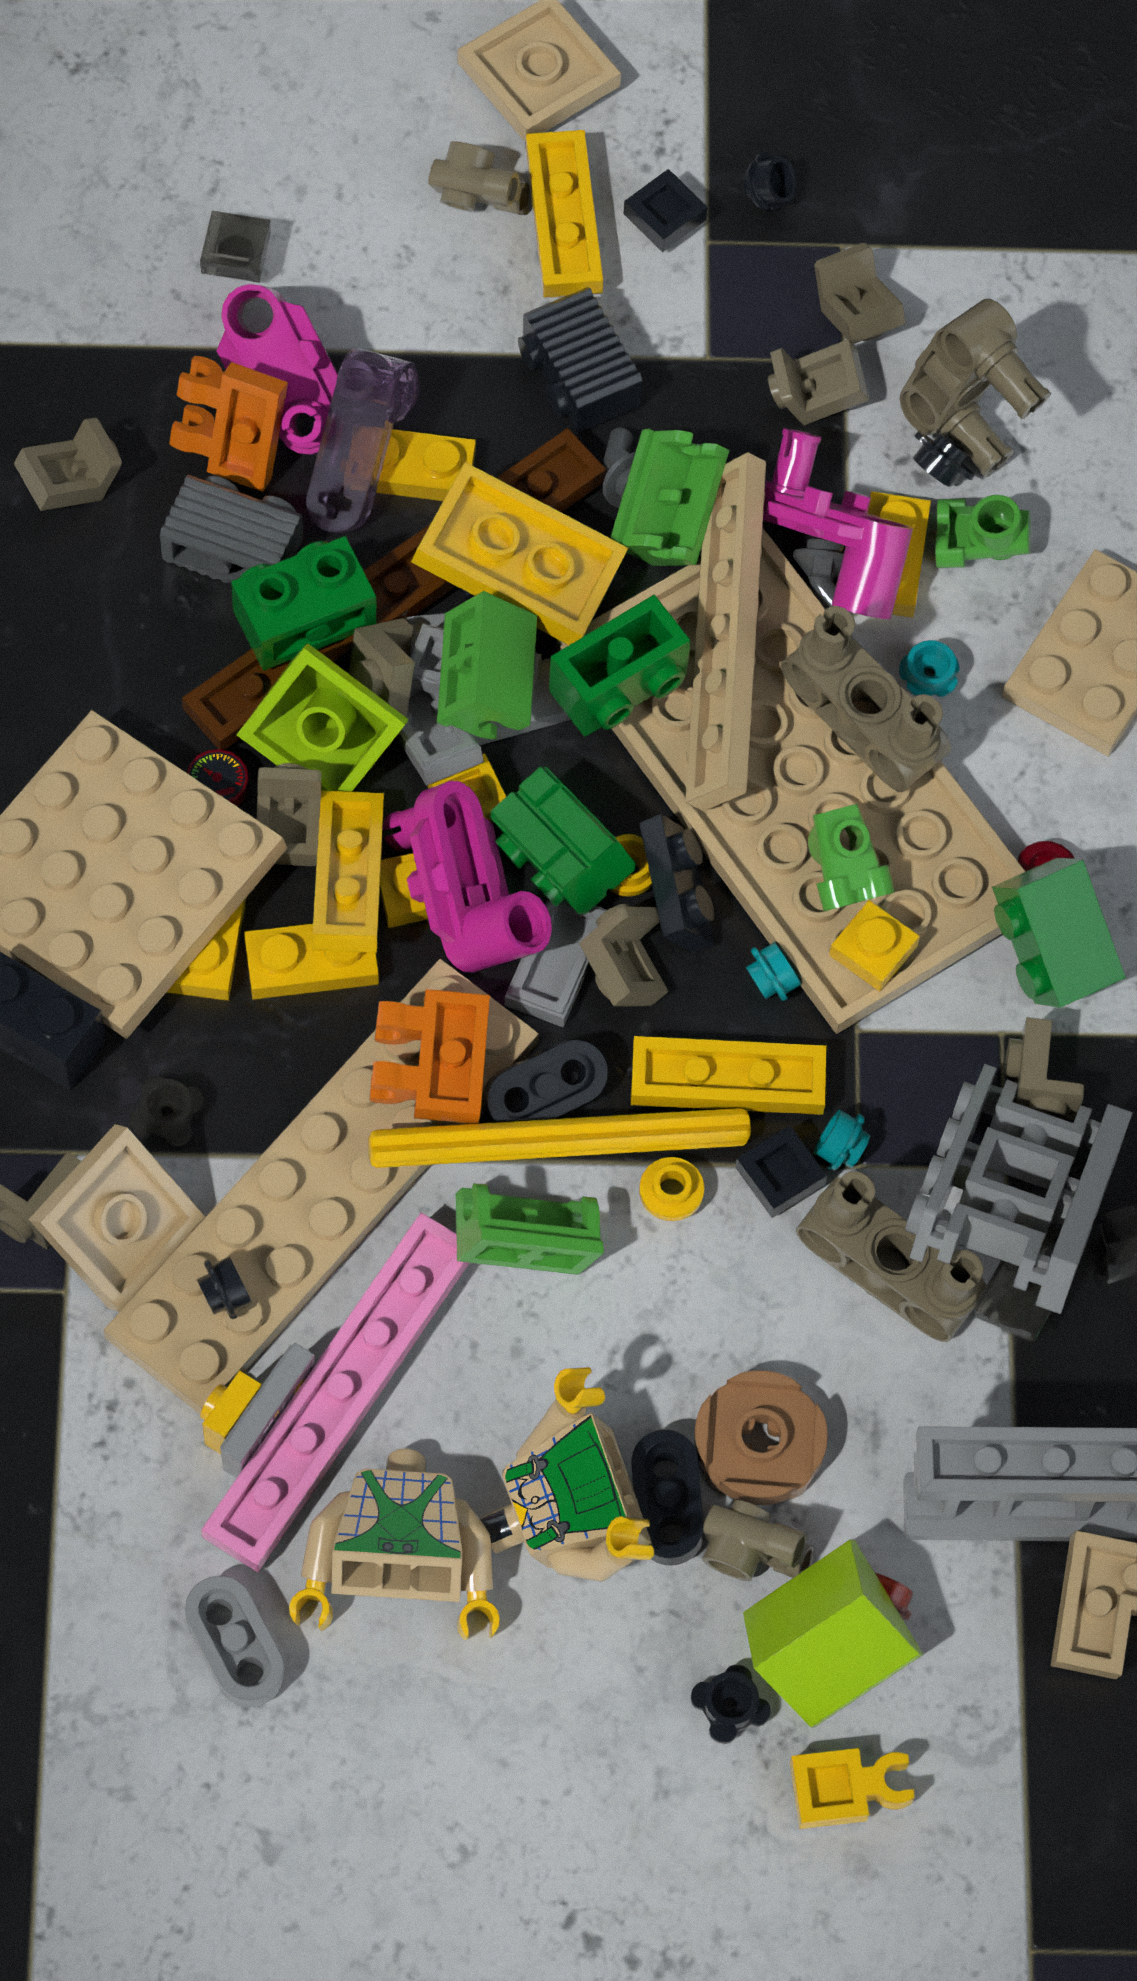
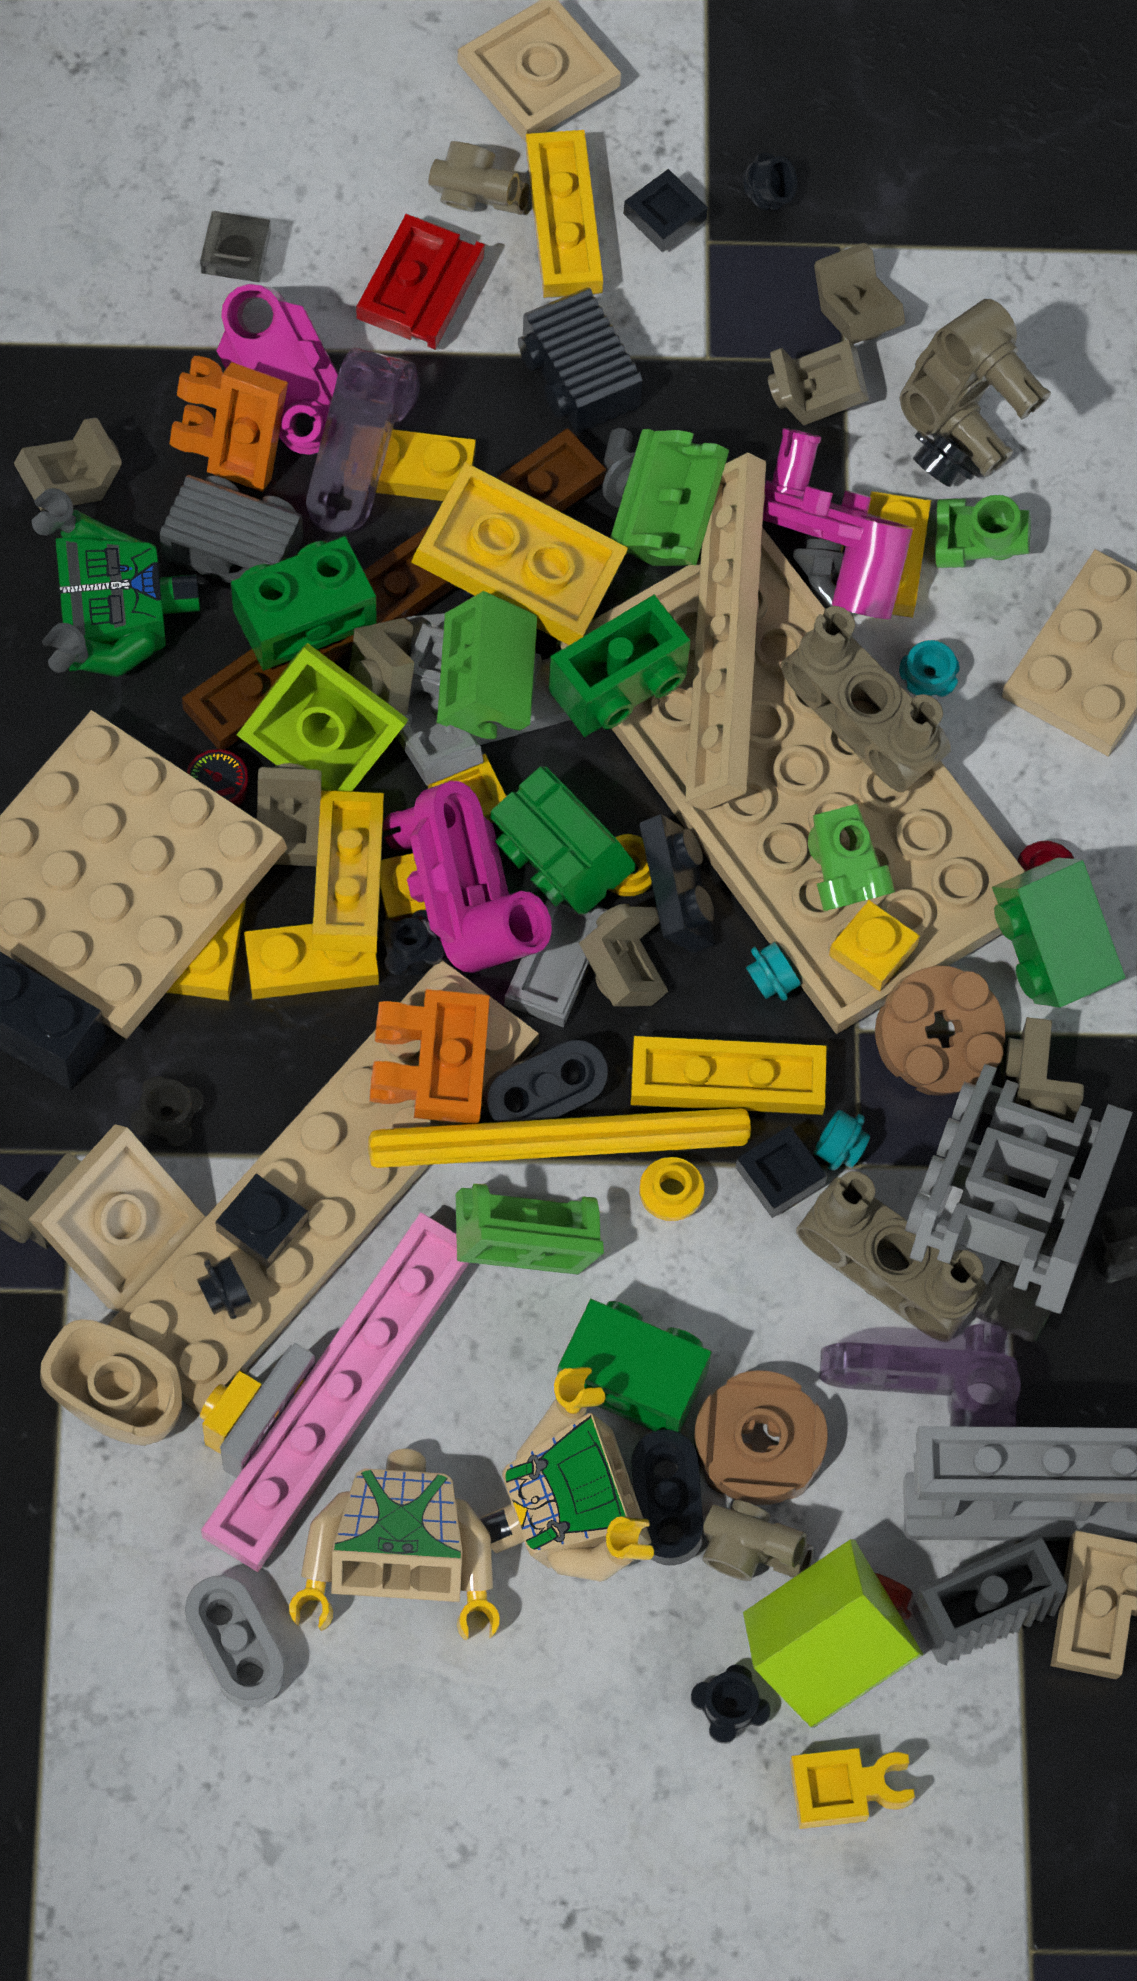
none -> torso [32,488,200,677]
none -> tan piece [40,1319,182,1446]
none -> black plate [215,1173,308,1269]
none -> red plate [356,214,485,350]
none -> black plate [377,910,446,975]
none -> green brick [557,1298,712,1433]
none -> clear purple piece [819,1324,1021,1427]
none -> medium nougat plate [875,966,1005,1096]
none -> dark grey brick [911,1534,1067,1666]

